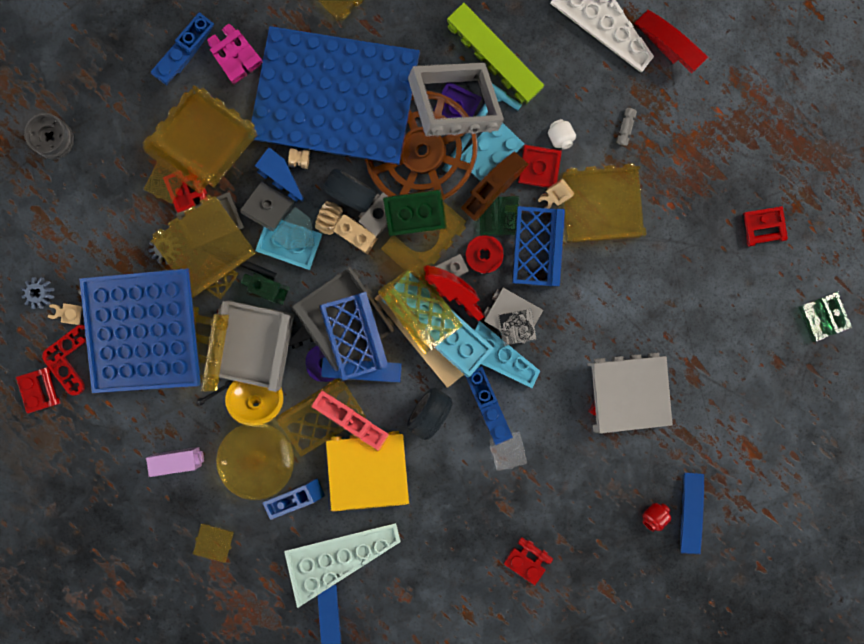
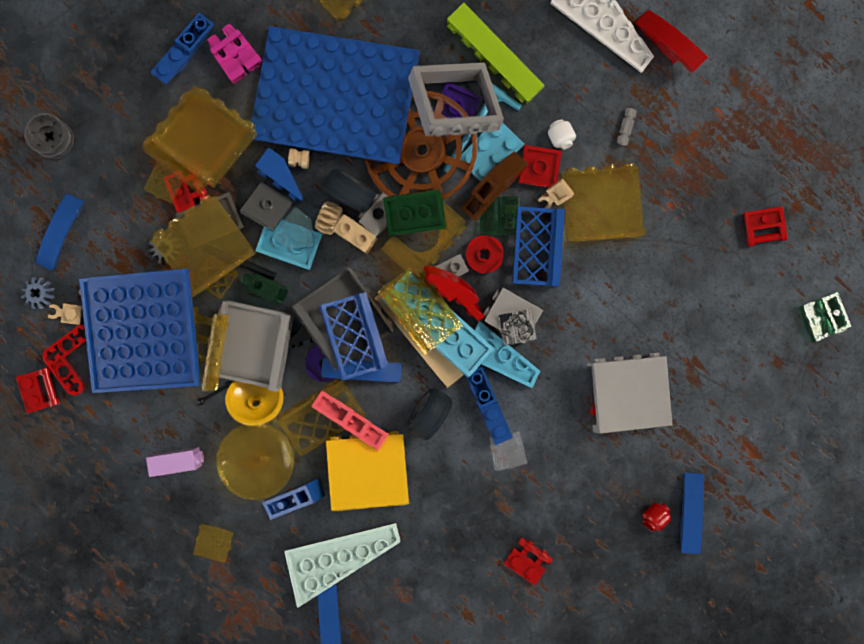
none -> blue slope [36,194,85,271]

